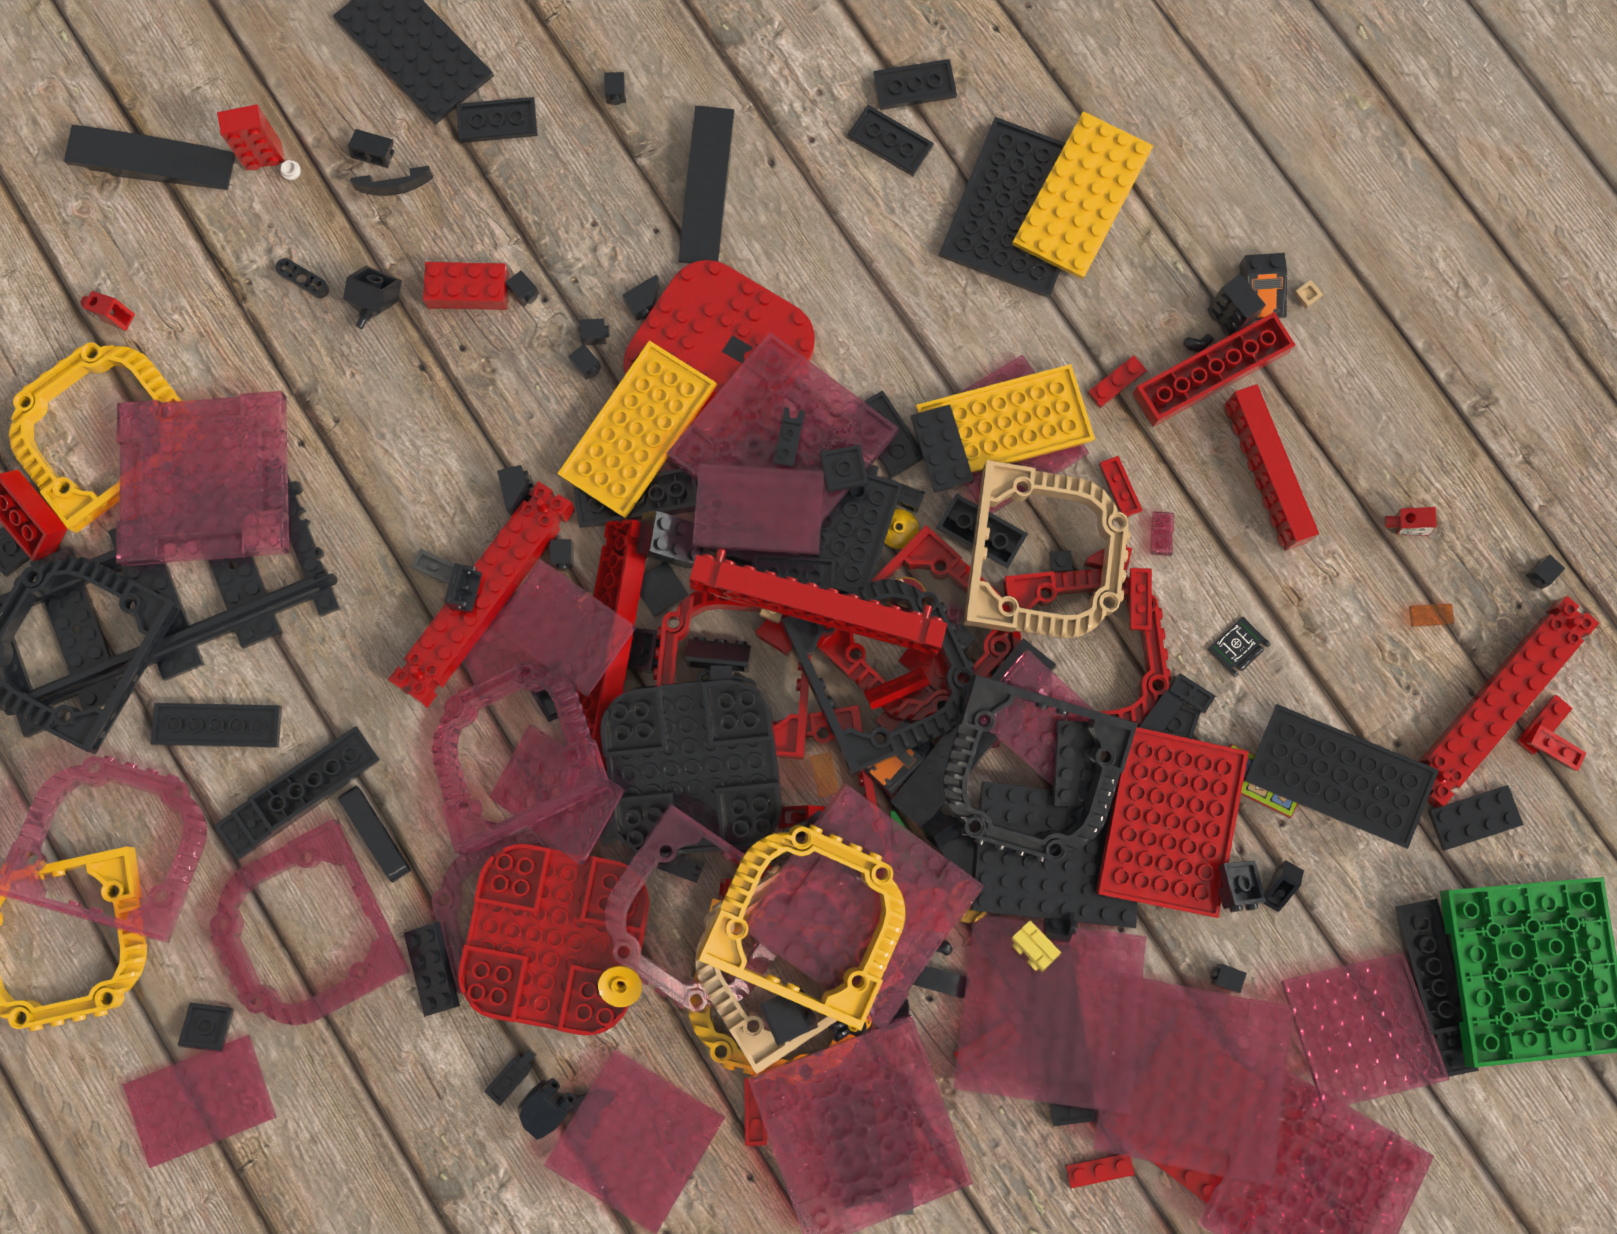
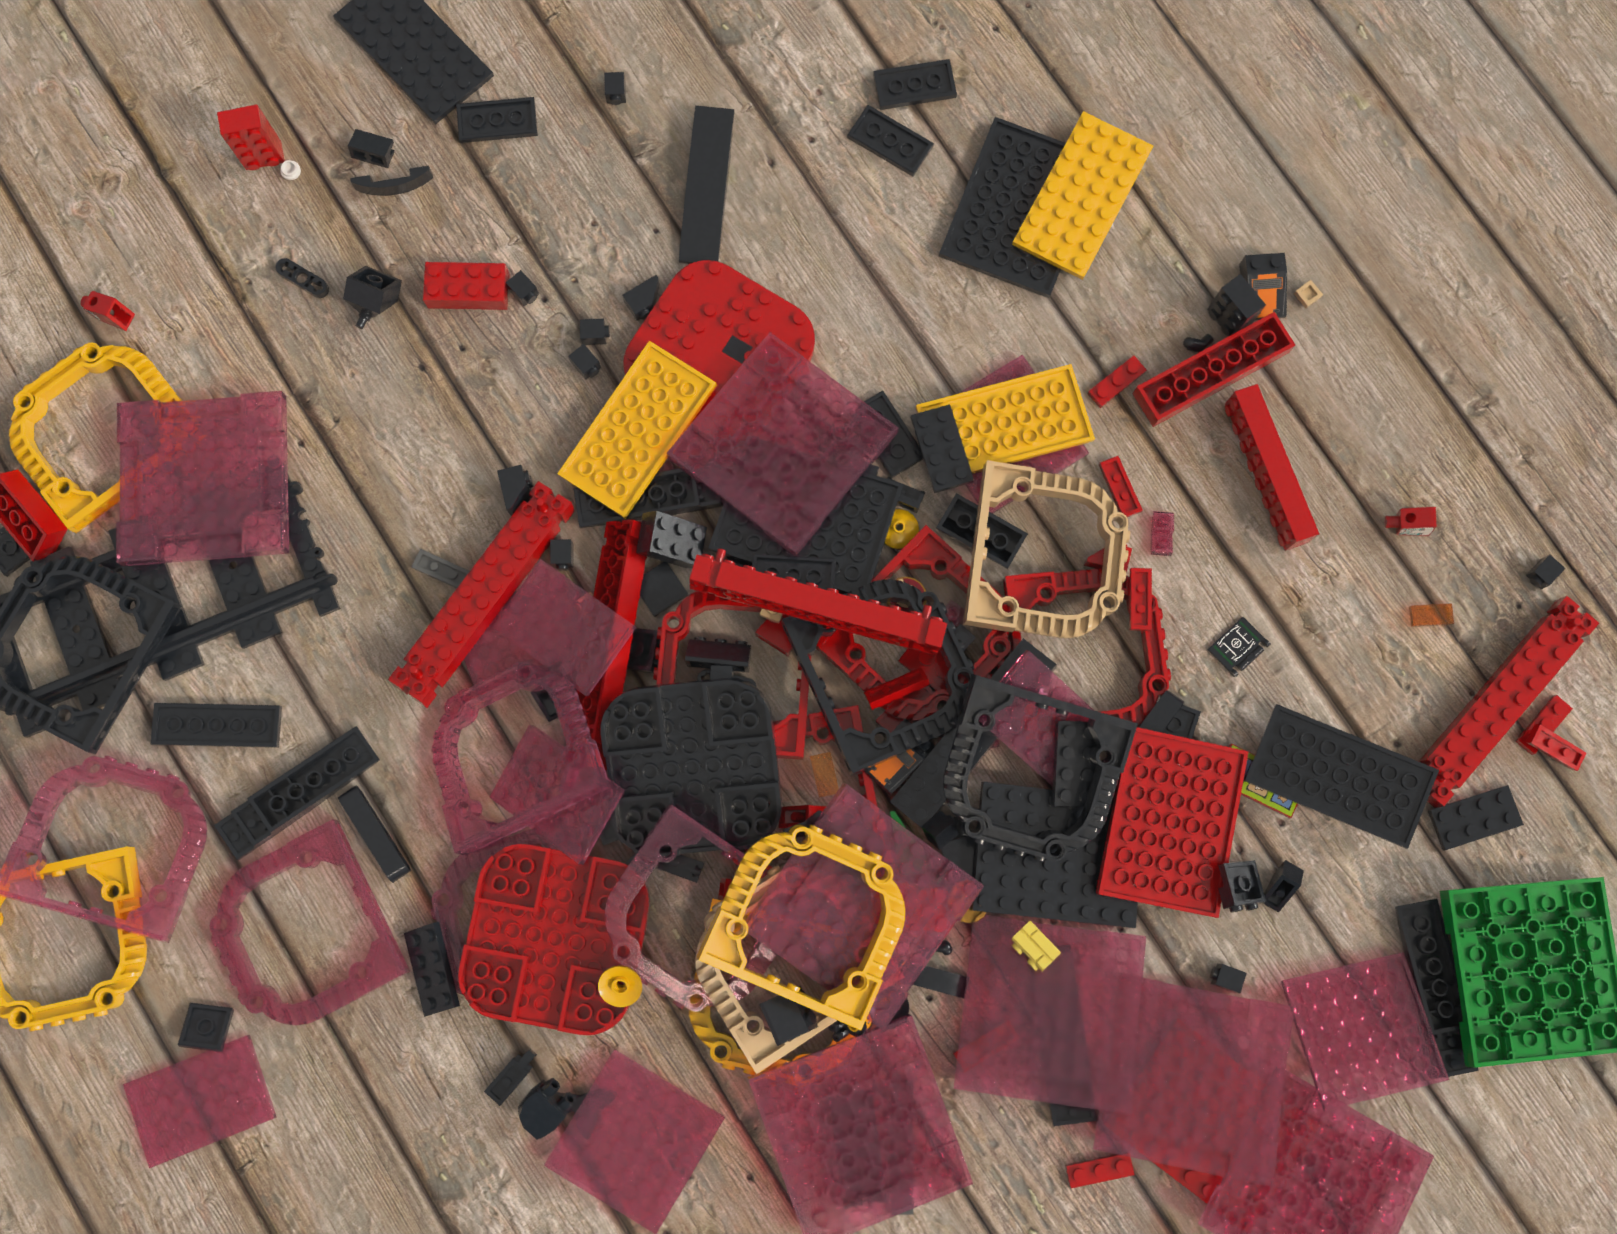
black slope [64,125,235,190] -> none
black hinge [444,563,482,613] -> none
clear pink plate [692,464,824,555] -> none
red plate [744,1077,767,1146] -> none
black plate [773,407,805,468] -> none
black tile [820,444,869,493] -> none
black bracket [1043,912,1078,942] -> none
black plate [1050,550,1073,573] -> none
black hinge [1168,673,1216,713] -> none

